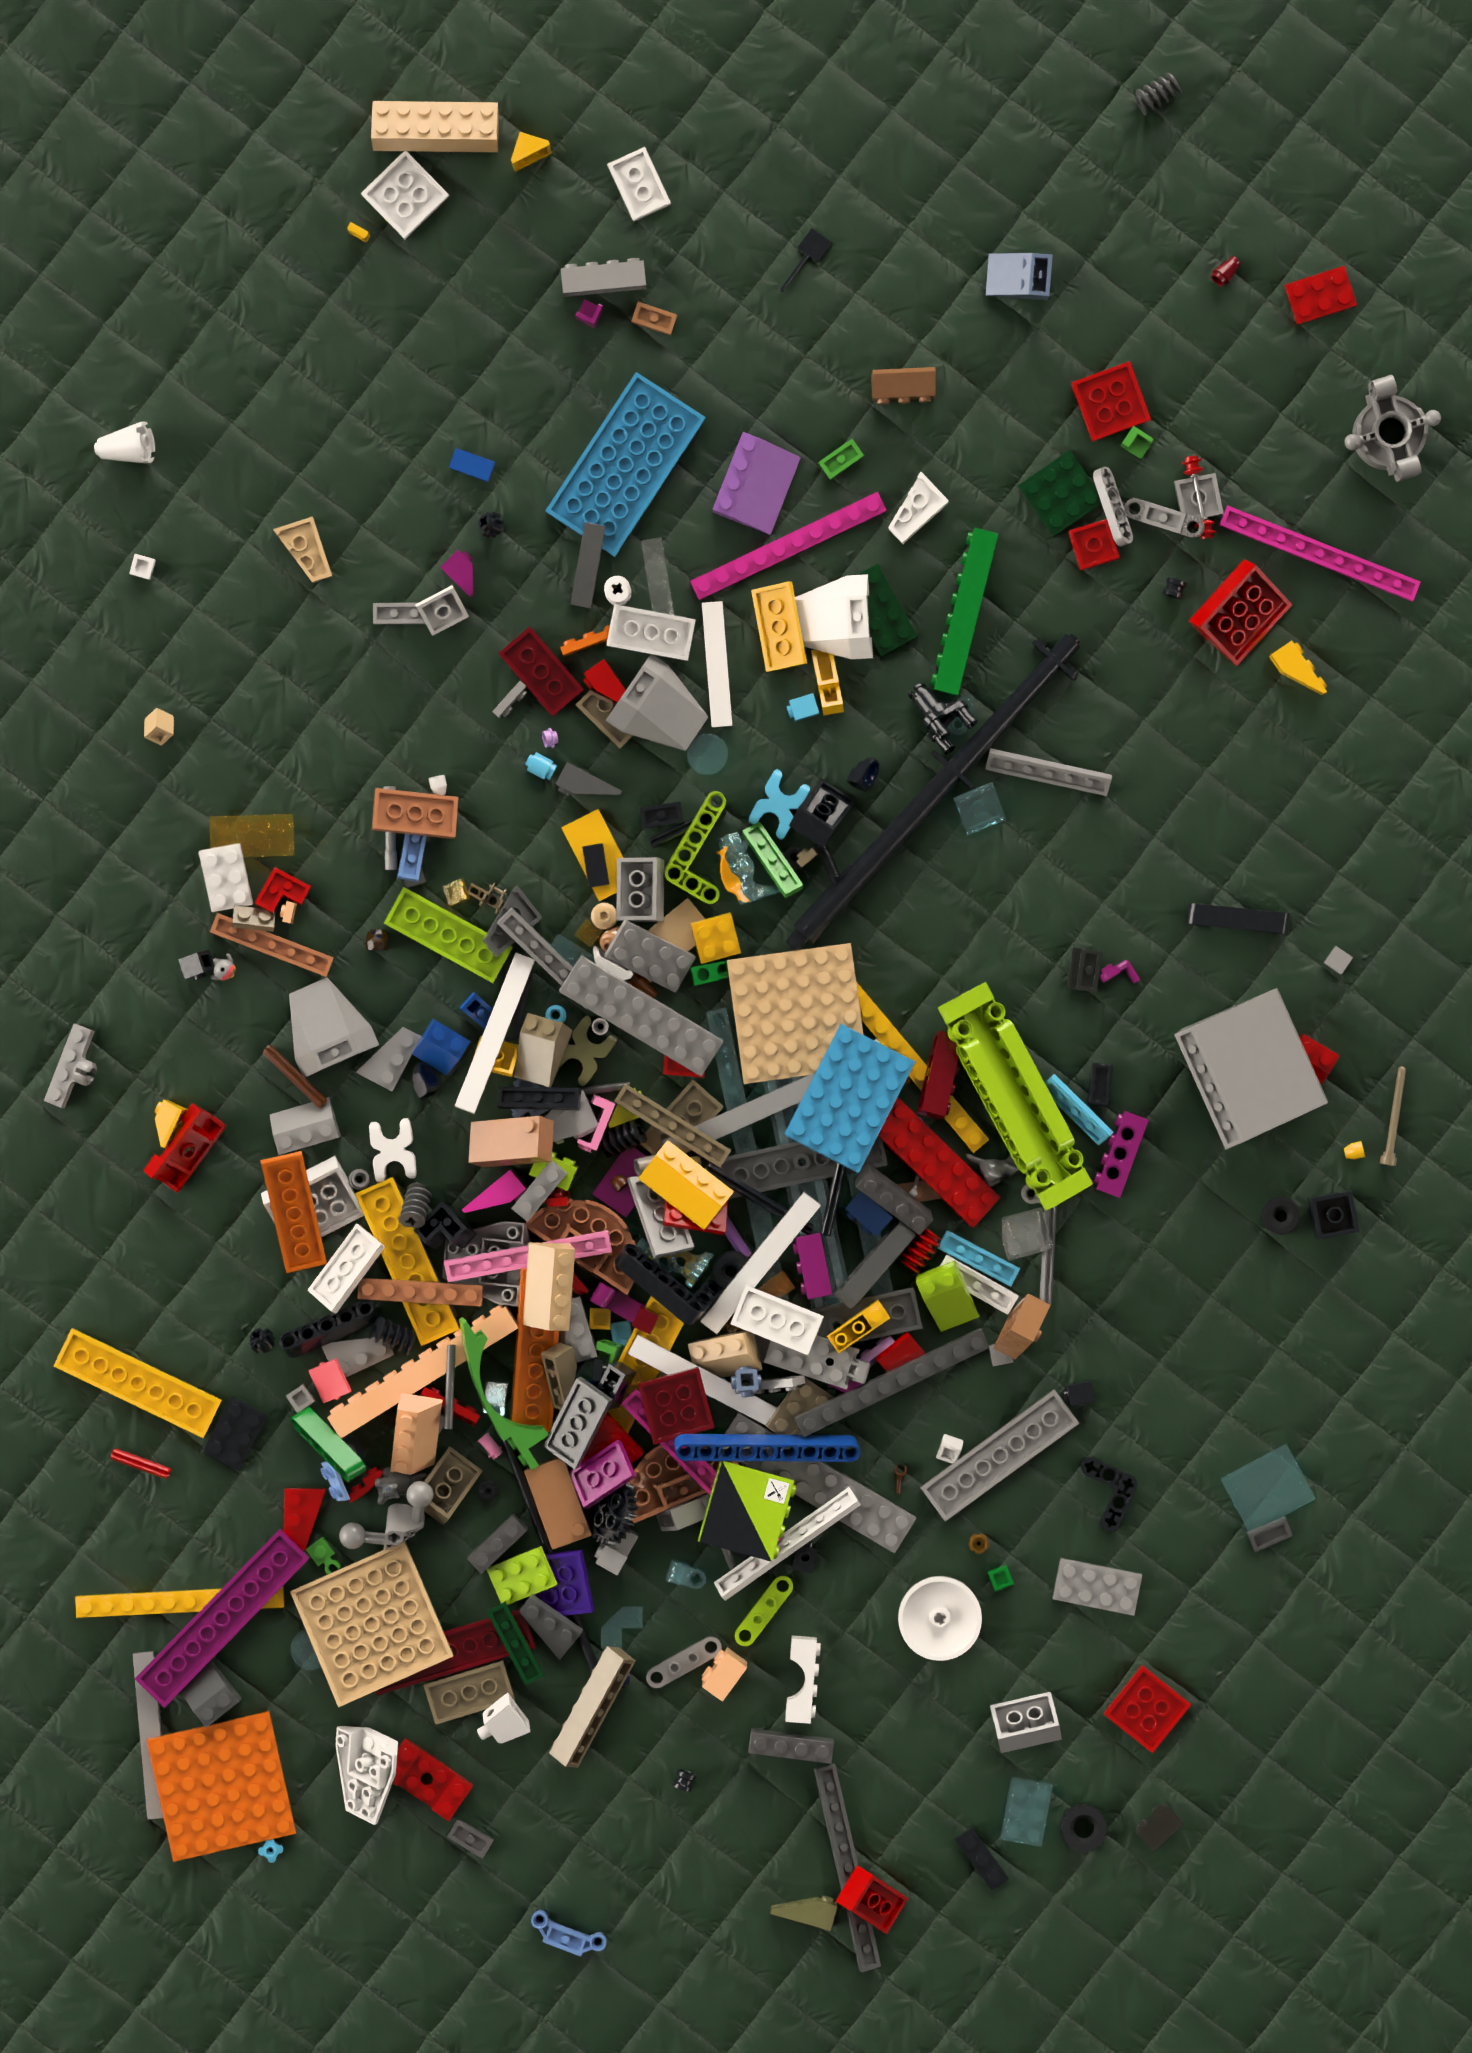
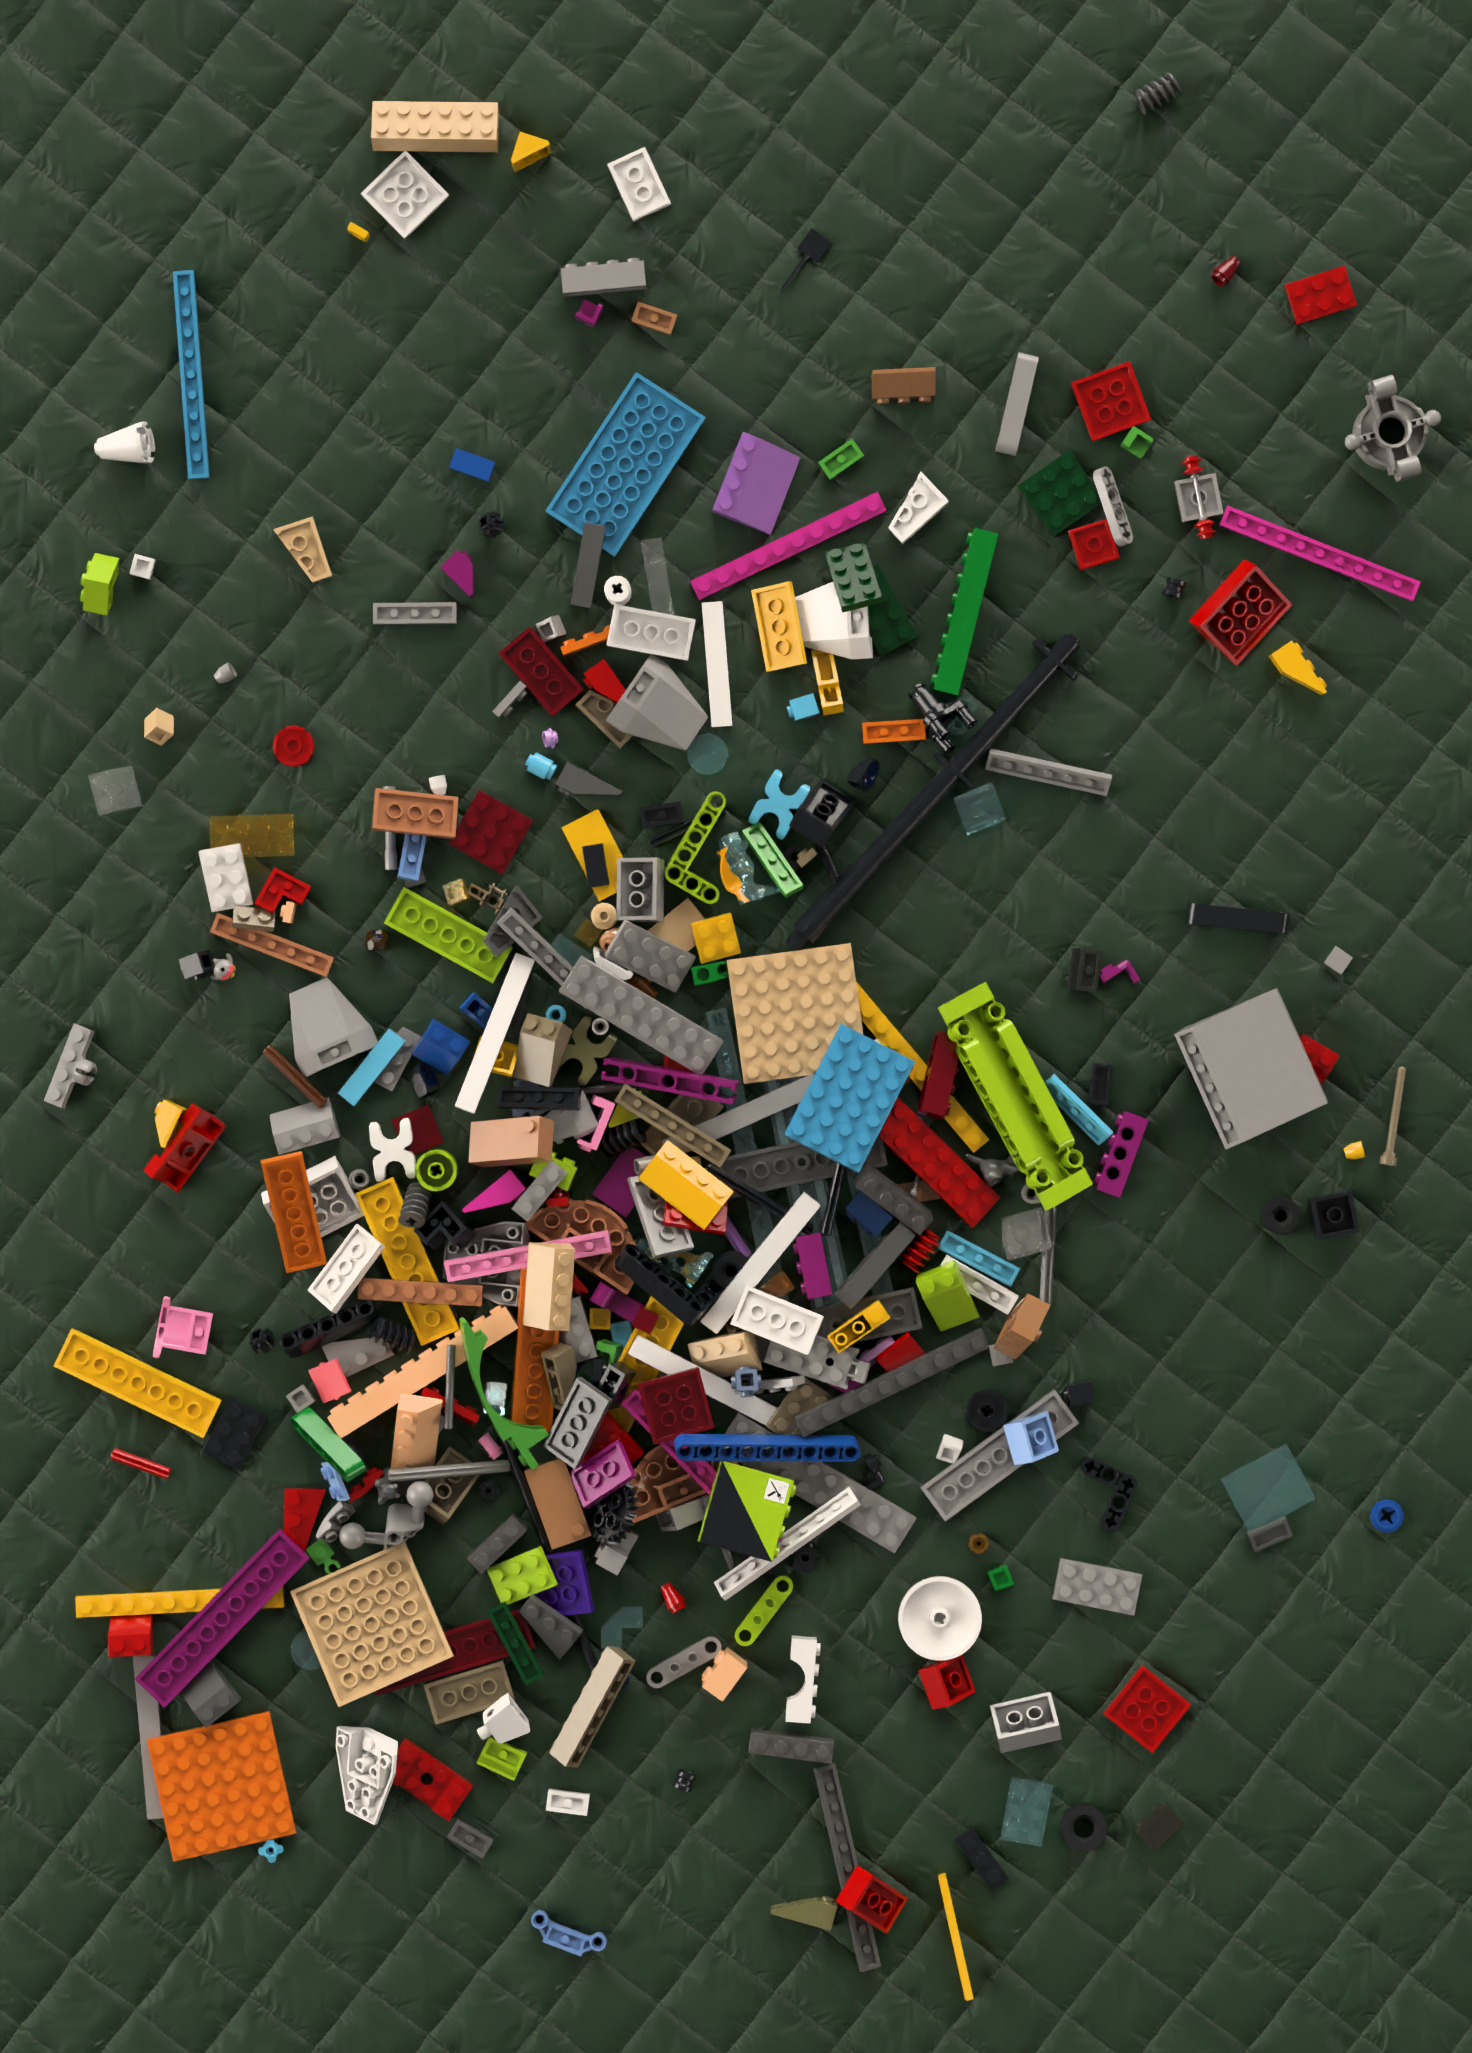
white slope [415,585,469,636] -> none
reddish brown hinge [612,1175,628,1193] -> none
clear light blue piece [665,1560,707,1589] -> none
reddish brown hand [894,1465,907,1494] -> none
slope [985,253,1053,301] -> none
light grey plate [1124,498,1205,538] -> none
none -> lime brick [80,553,119,615]
none -> clear slope [88,766,142,817]
none -> red slope [108,1614,154,1658]
none -> bright pink piece [153,1296,213,1358]
none -> dark azure plate [173,270,210,480]
none -> light grey hose [214,662,237,684]
none -> red tile [273,725,315,767]
none -> light grey slope [316,1501,356,1543]
none -> medium azure tile [338,1028,406,1106]
none -> light grey axle [388,1460,510,1482]
none -> dark red piece [391,1104,444,1155]
none -> lime brick [415,1149,459,1191]
none -> dark red plate [448,790,534,874]
none -> lime plate [477,1735,527,1781]
none -> light grey slope [535,615,566,643]
none -> white plate [546,1788,590,1816]
none -> magenta piece [601,1056,739,1104]
none -> red cone [660,1582,687,1614]
none -> plate [825,542,883,613]
none -> orange plate [862,719,926,744]
none -> black plate [863,1453,885,1490]
none -> red slope [918,1654,976,1710]
none -> yellow tile [938,1873,974,2001]
none -> black plate [966,1389,1008,1432]
none -> light grey beam [995,352,1039,456]
none -> light blue slope [1003,1411,1059,1465]
none -> blue gear [1370,1499,1404,1533]

